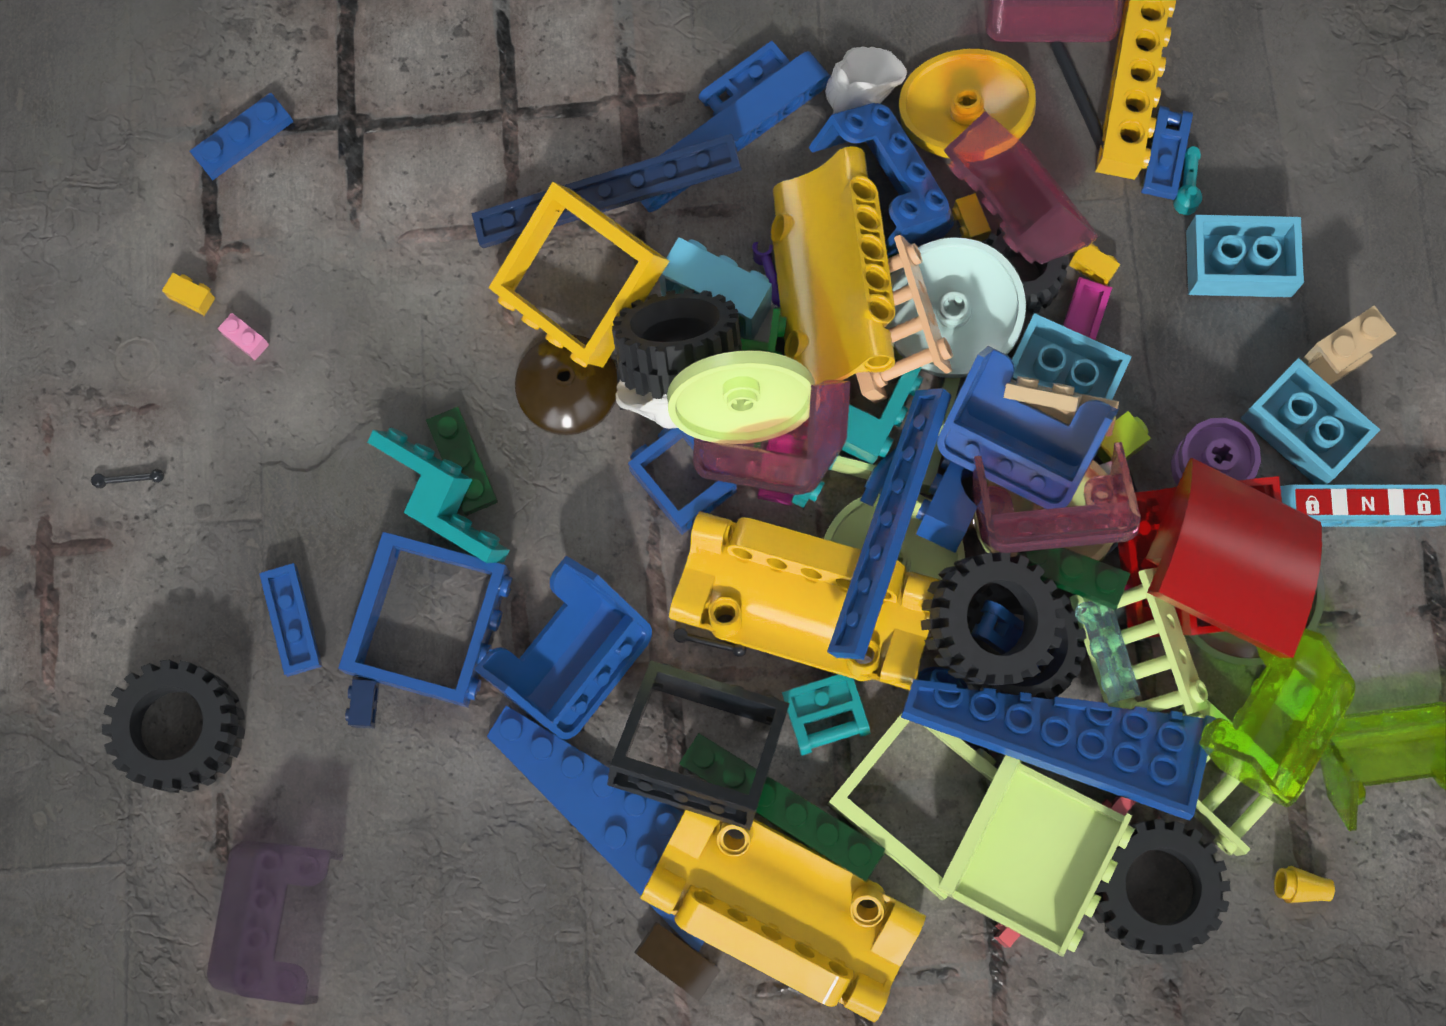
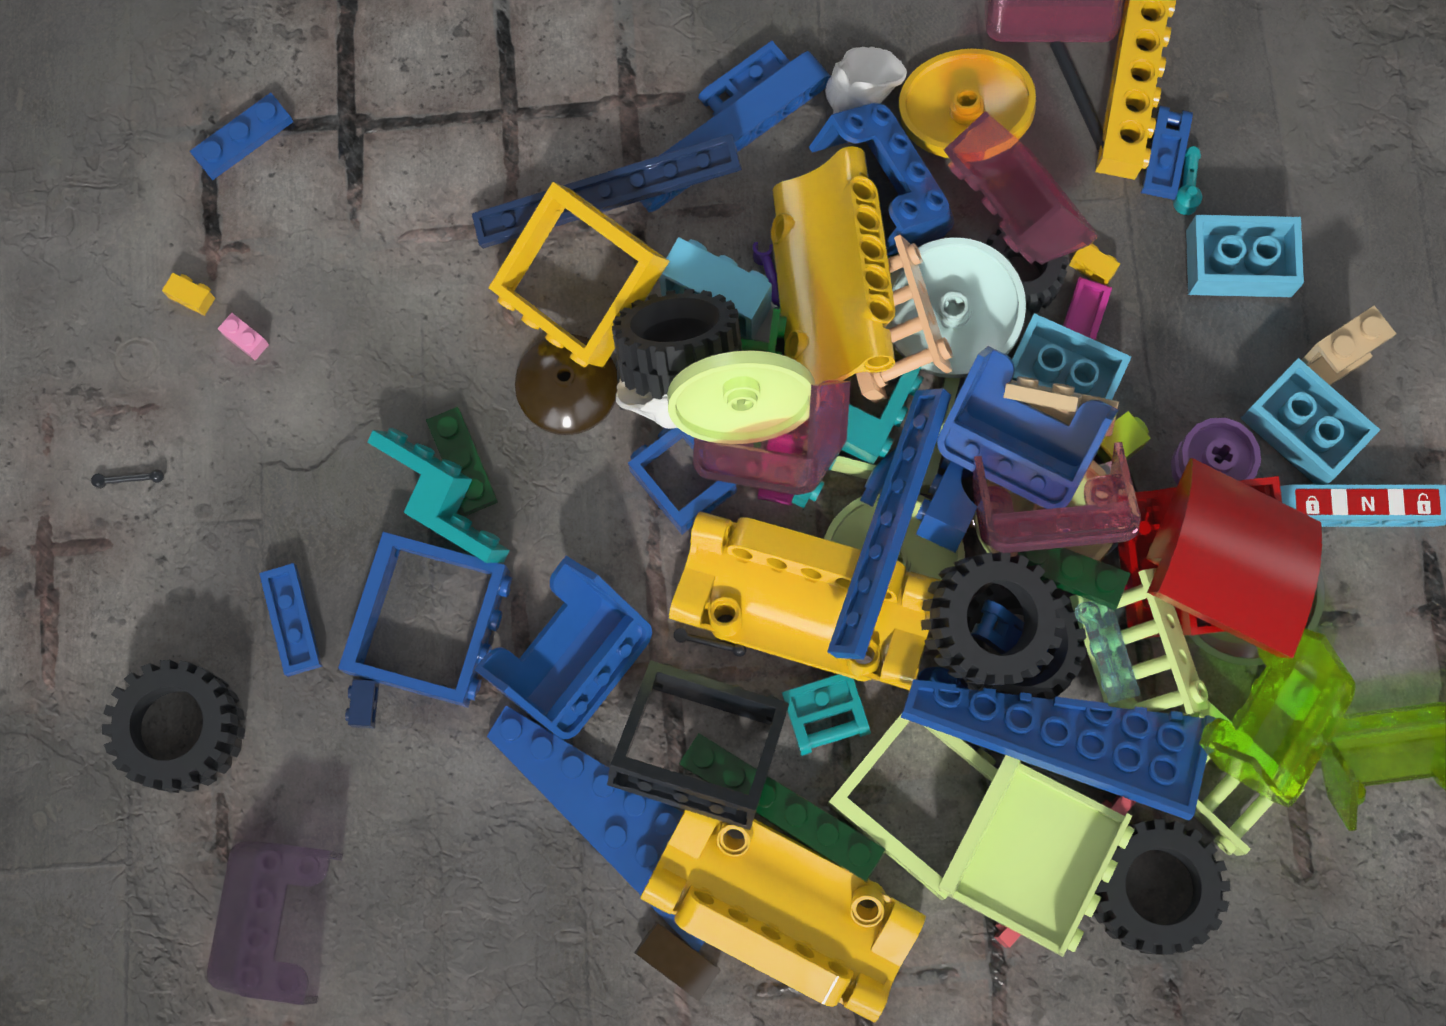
yellow piece [952,193,991,242] -> none
yellow cone [1274,866,1335,903] -> none

